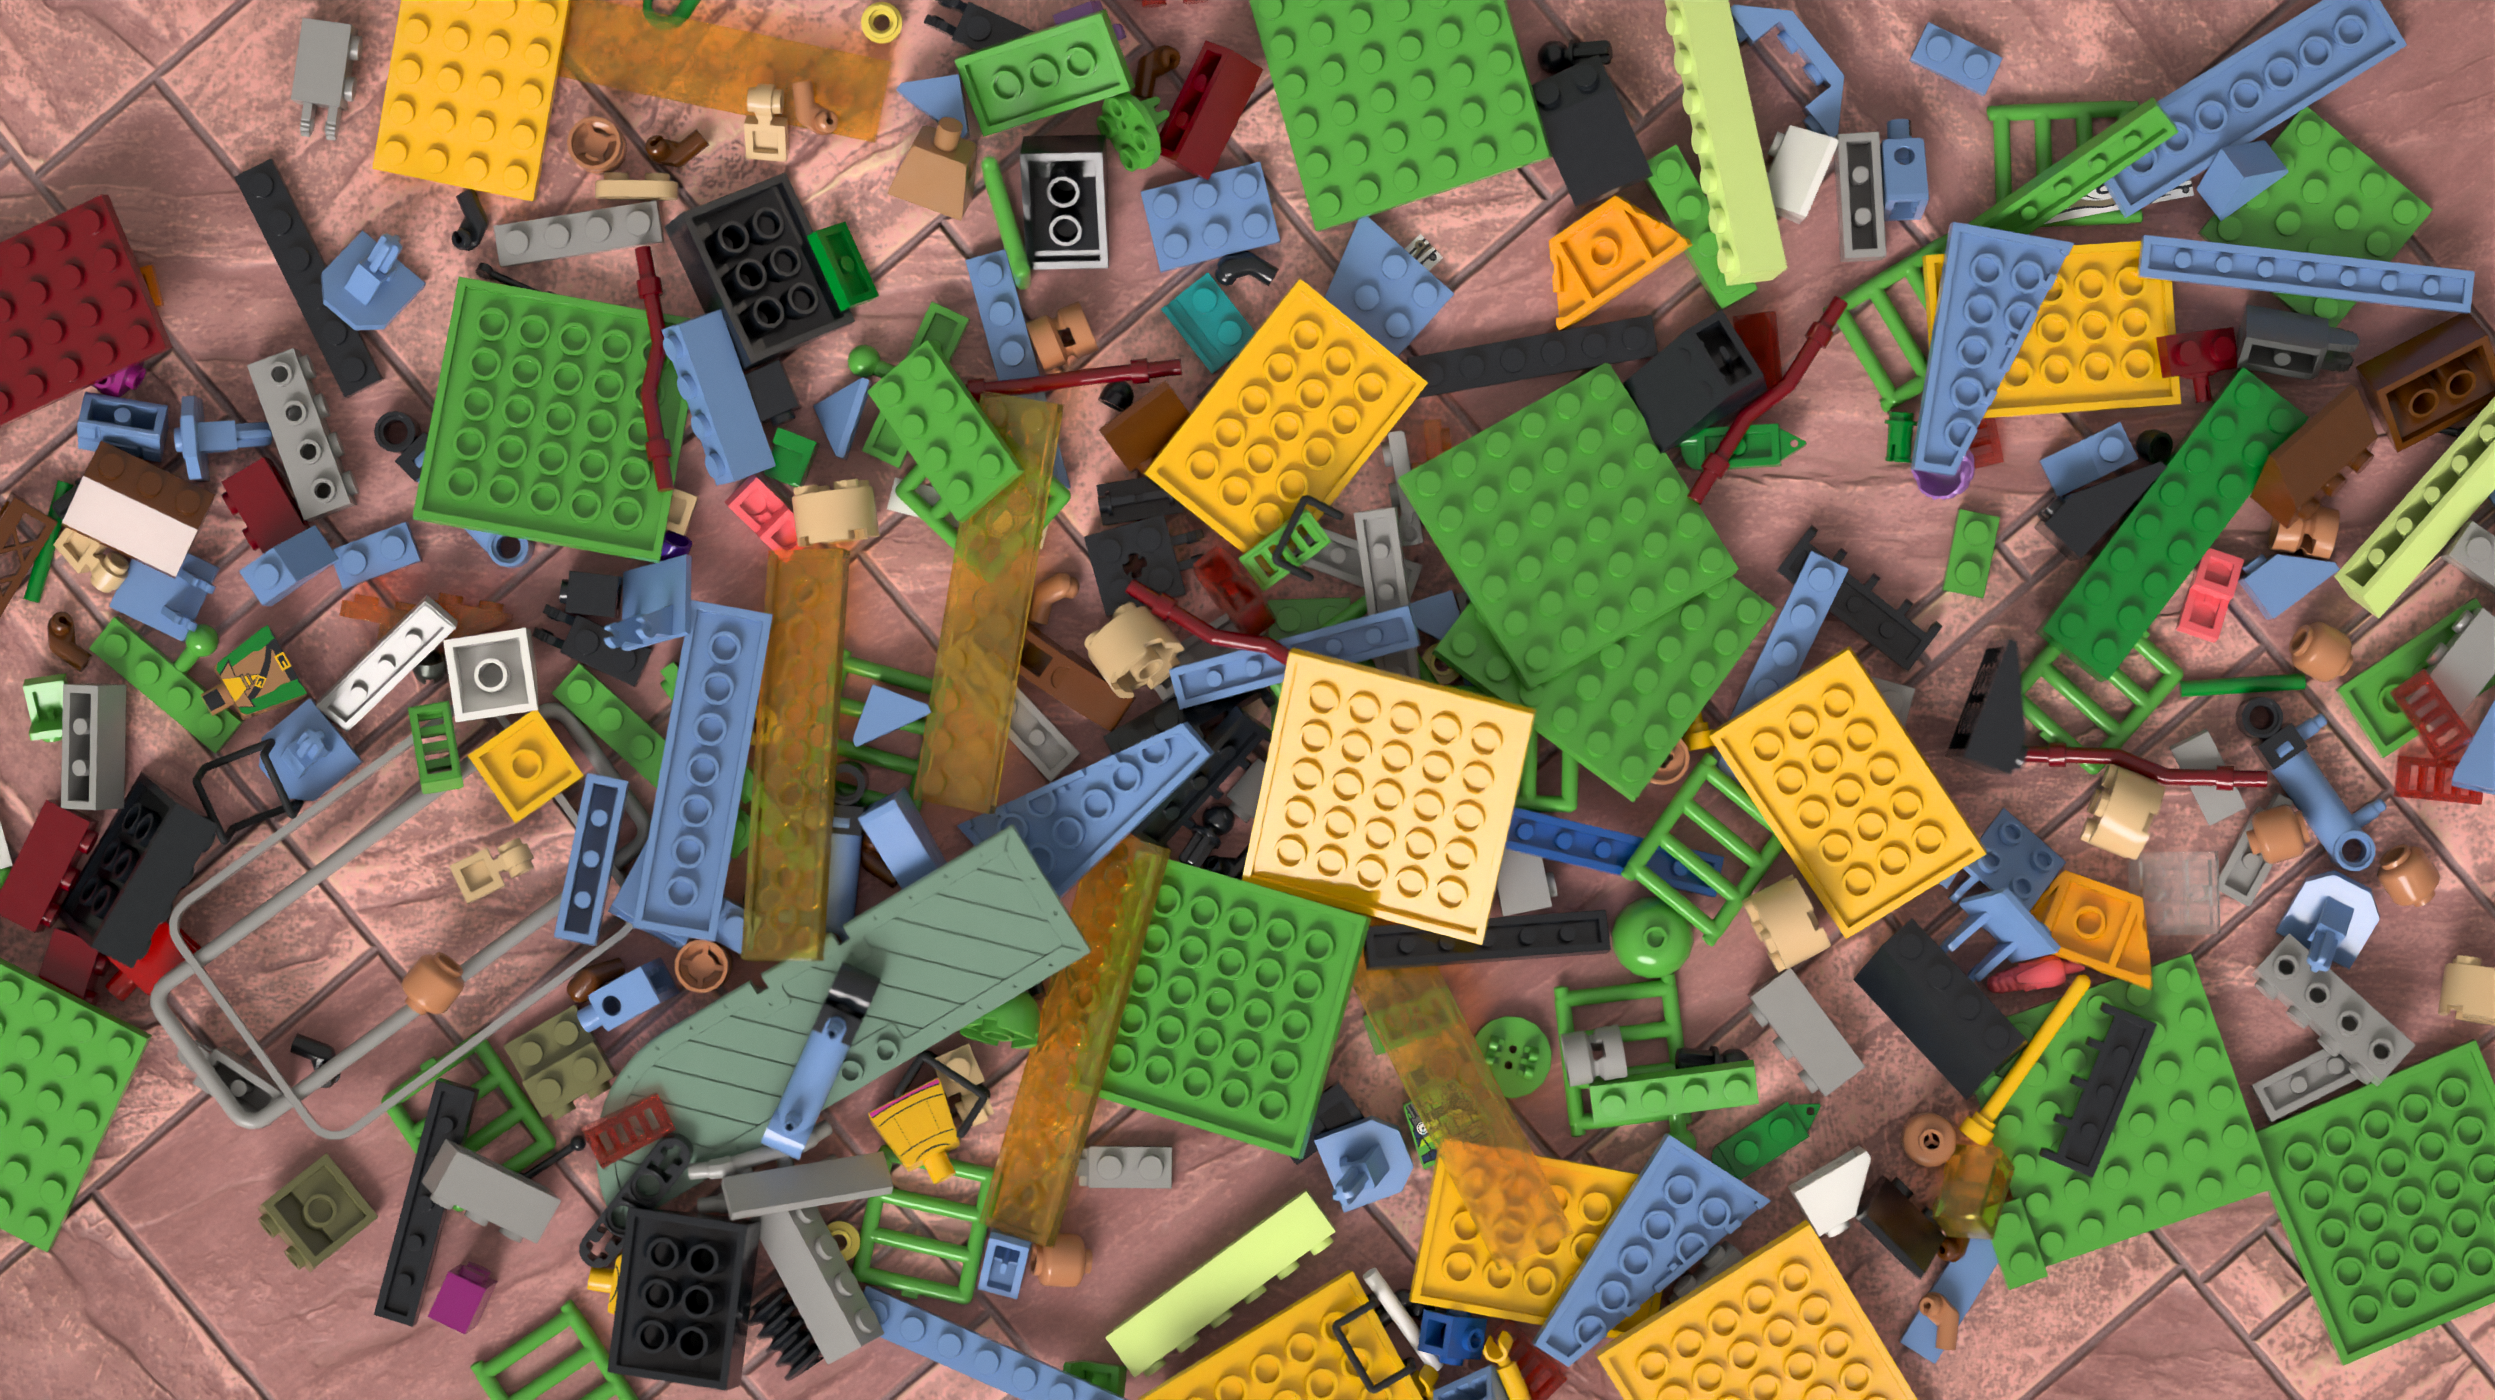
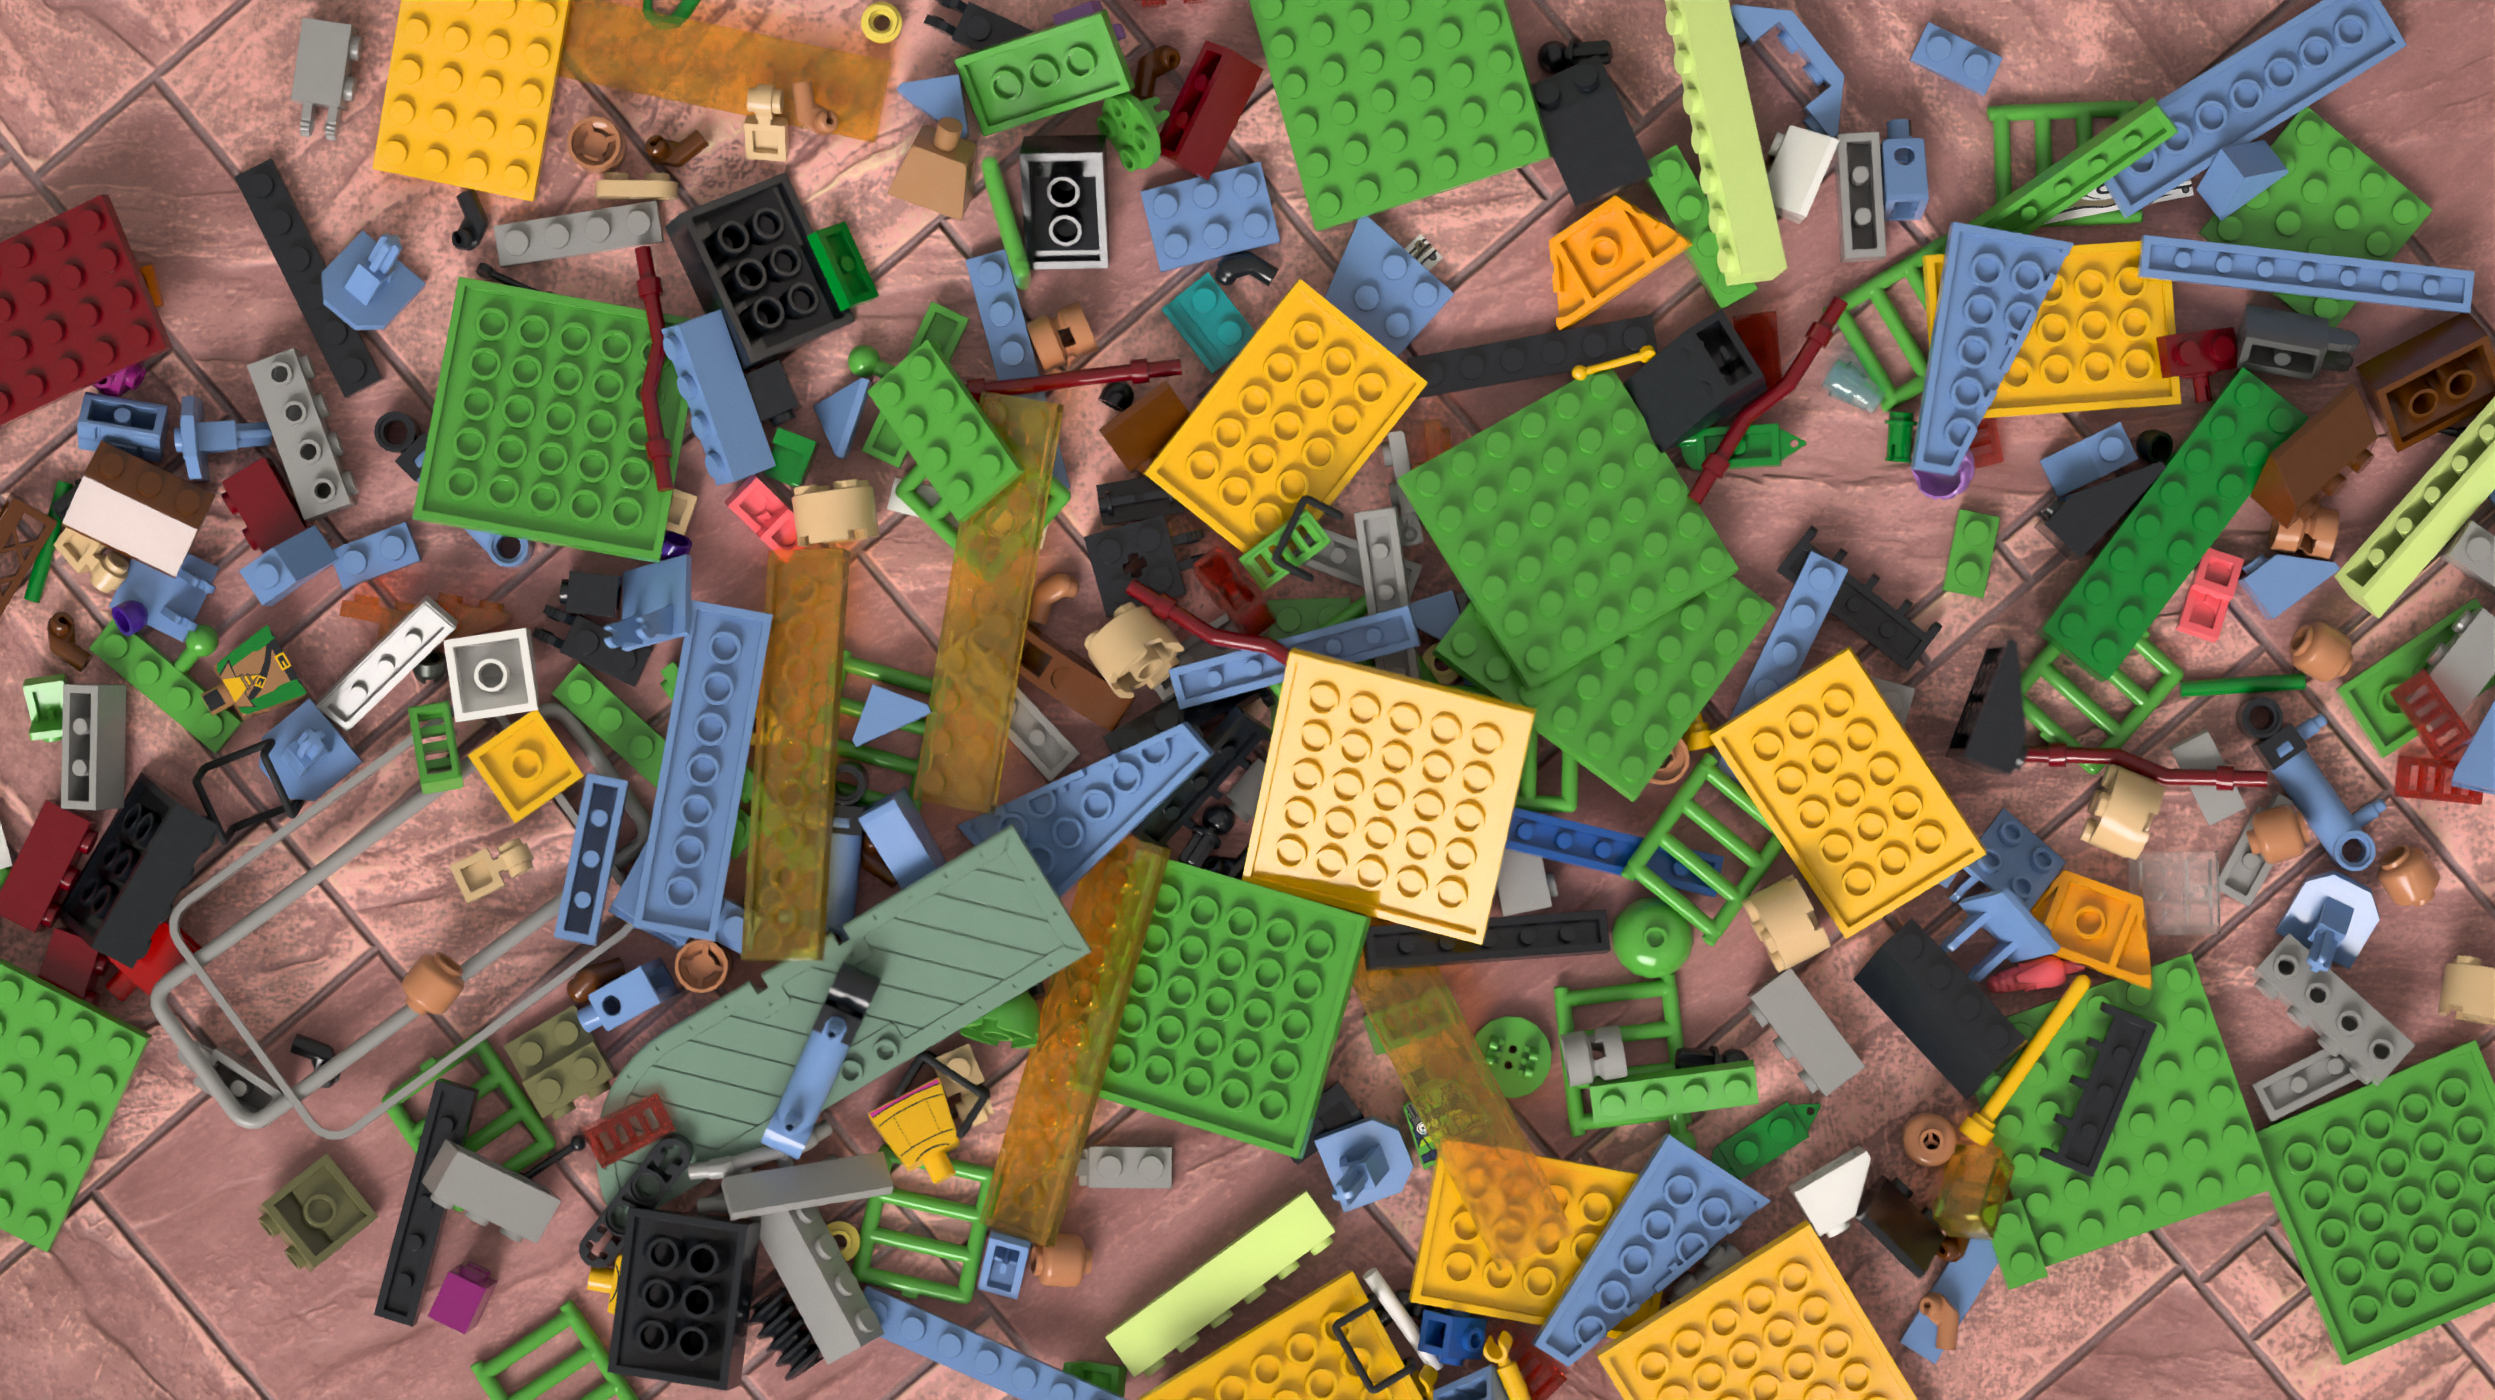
none -> dark purple hinge [112,600,149,636]
none -> yellow hinge [1572,345,1656,380]
none -> clear light blue cone [1821,359,1886,414]

